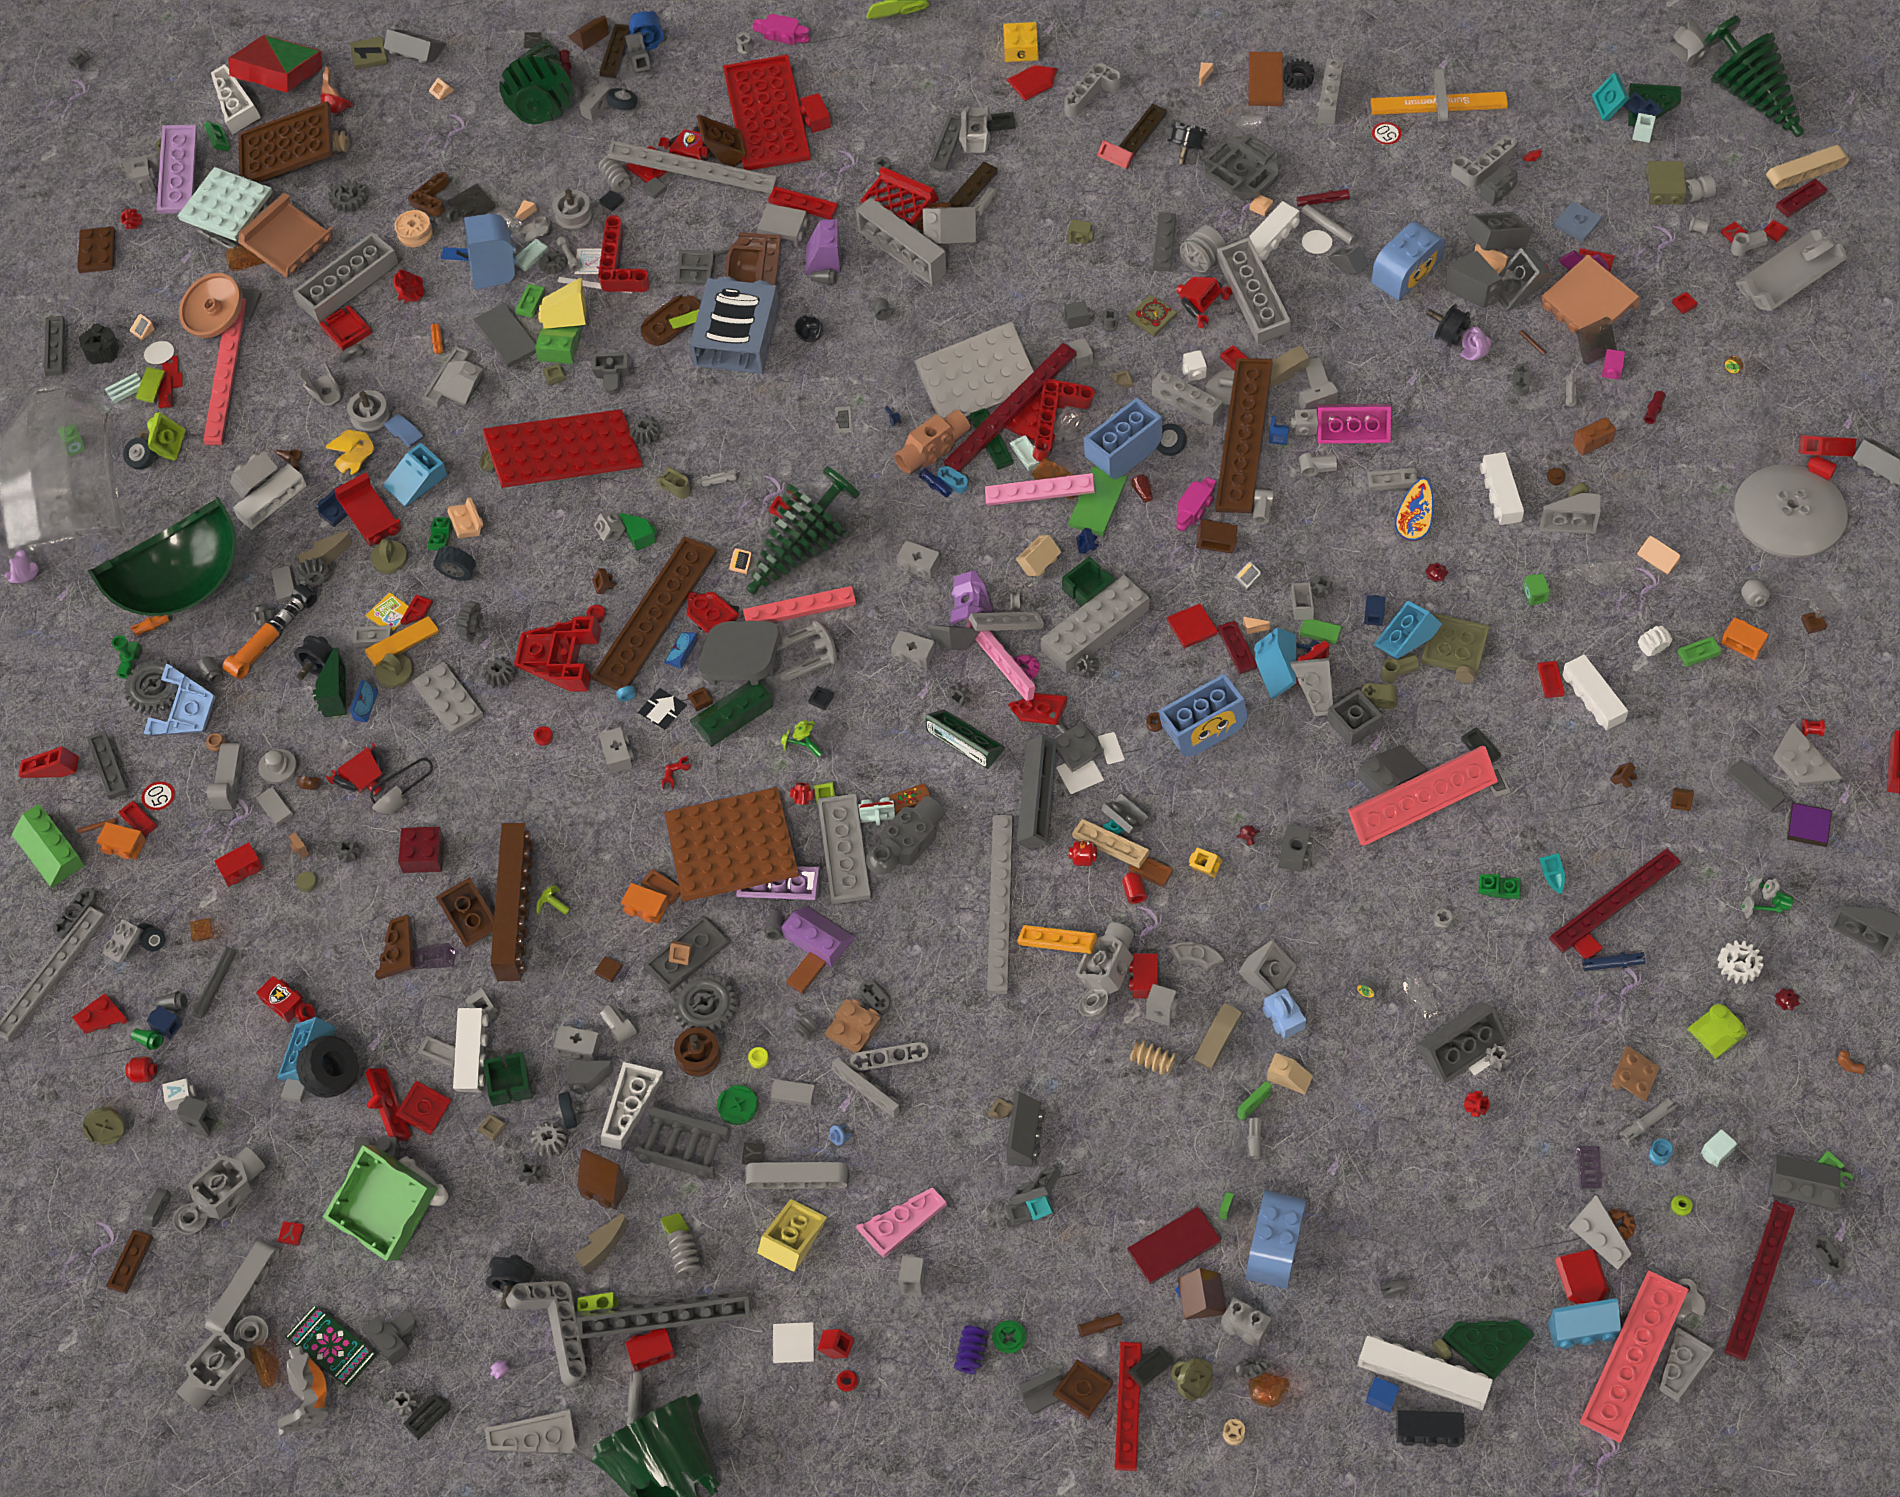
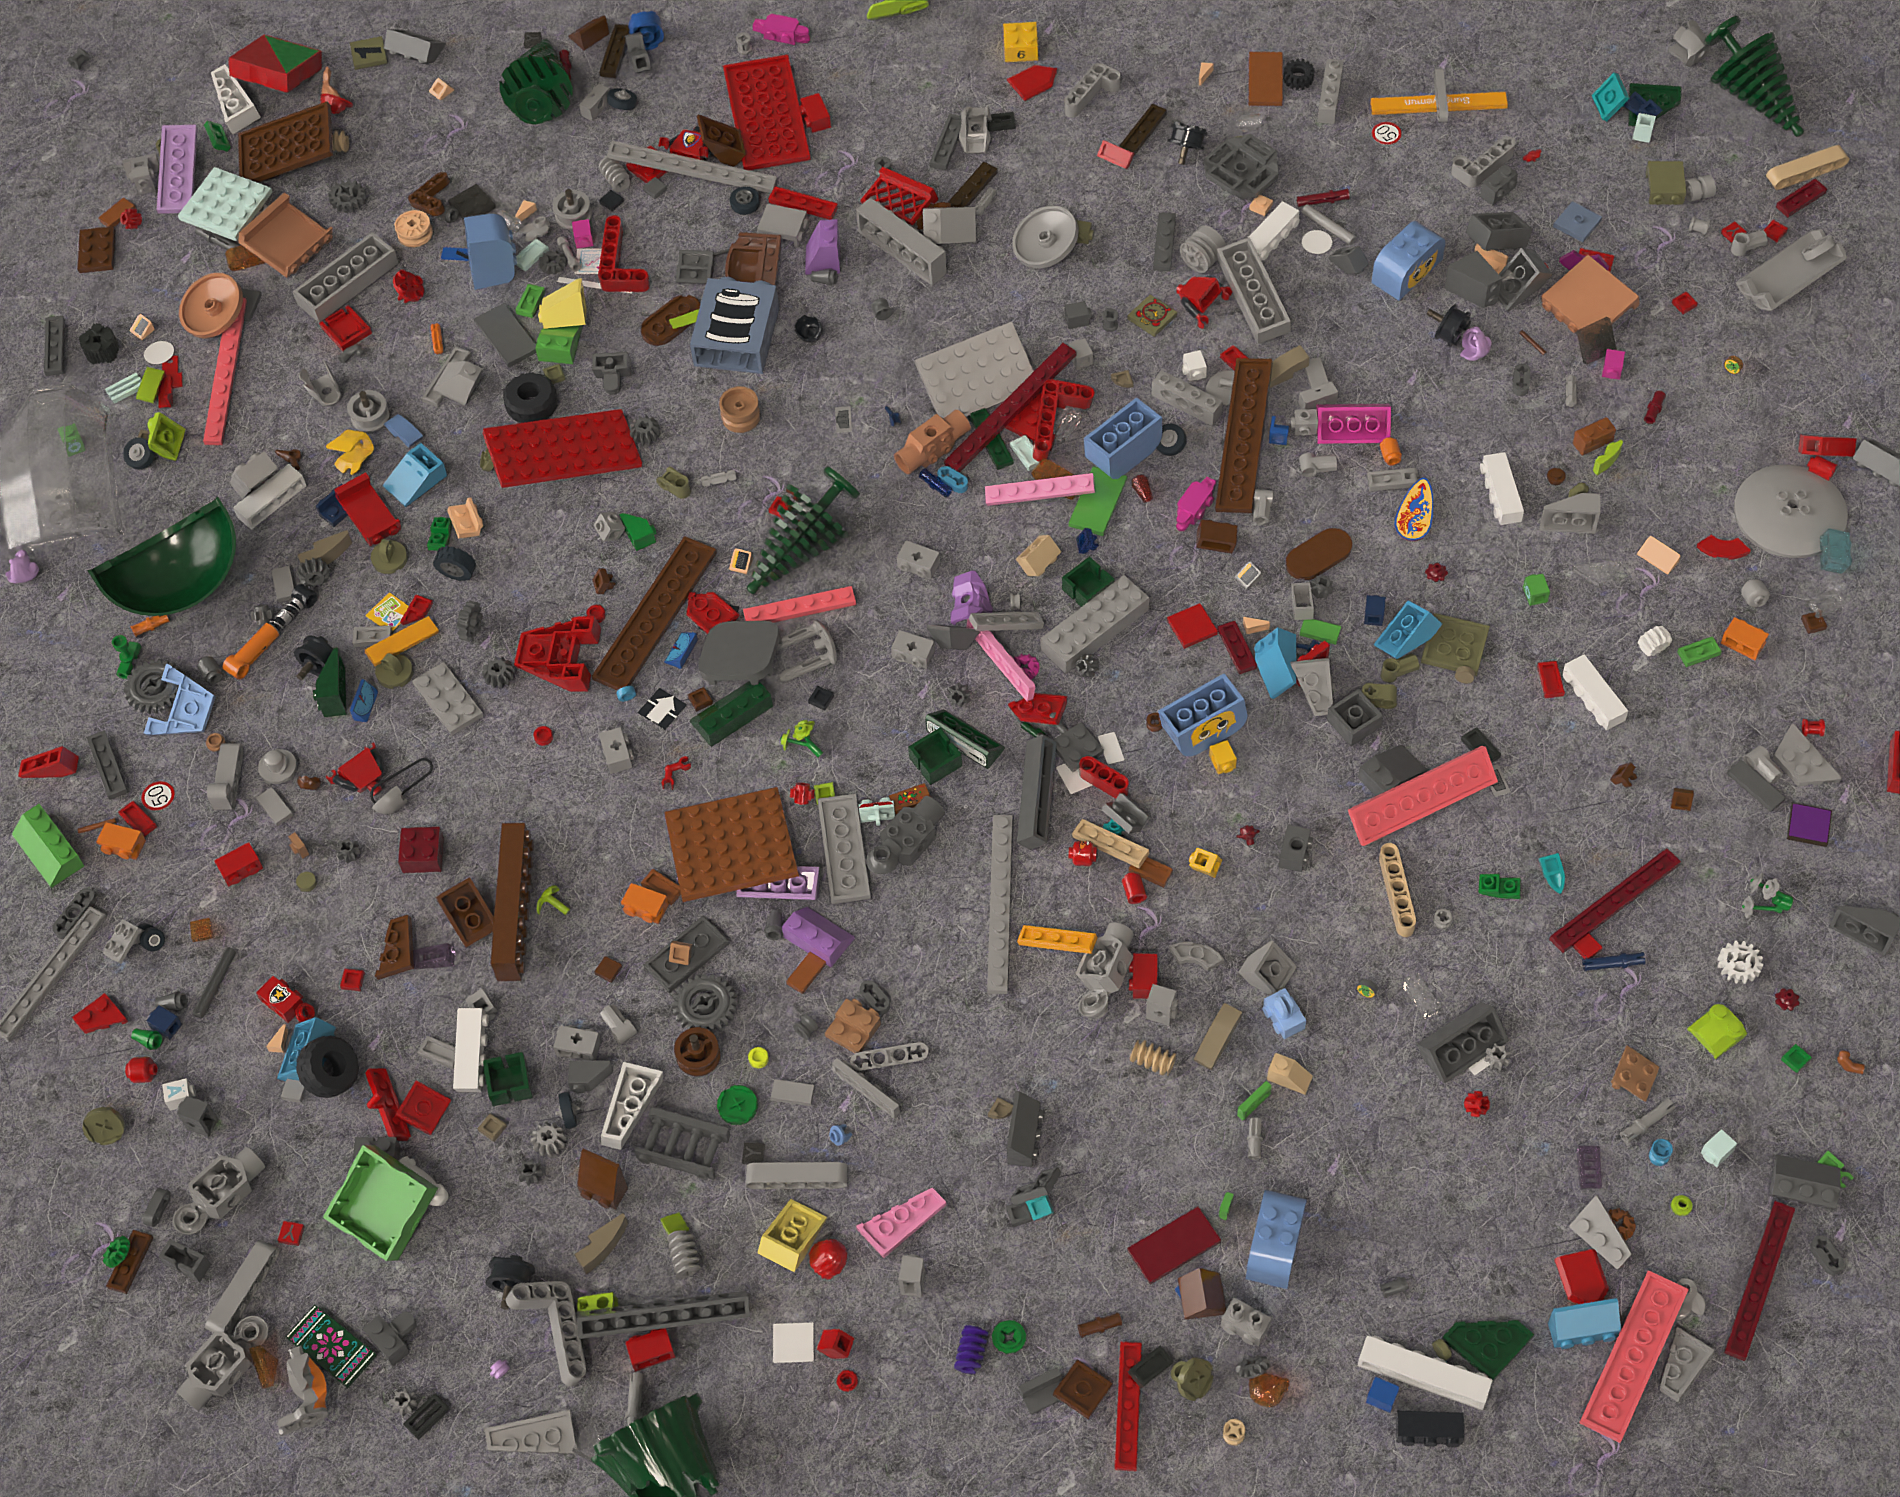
none -> dark orange tile [98,197,136,227]
none -> green gear [103,1236,130,1268]
none -> dark grey piece [158,1239,211,1283]
none -> light nougat piece [266,1024,288,1053]
none -> red tile [340,969,365,991]
none -> black tyre [503,372,558,423]
none -> dark pink brick [572,219,594,248]
none -> medium nougat wheel [719,386,761,433]
none -> black wheel [729,186,760,215]
none -> red hair [808,1239,847,1280]
none -> dark green piece [908,728,962,785]
none -> light grey dish [1012,206,1079,269]
none -> dark green piece [1020,722,1046,738]
none -> red beam [1079,756,1129,799]
none -> yellow brick [1209,740,1237,774]
none -> reddish brown tile [1286,528,1352,580]
none -> tan beam [1379,843,1416,937]
none -> orange brick [1380,437,1402,466]
none -> lime slope [1593,440,1623,475]
none -> red tile [1696,534,1751,560]
none -> light grey piece [1743,746,1784,784]
none -> green plate [1781,1044,1812,1073]
none -> clear light blue brick [1820,528,1852,574]

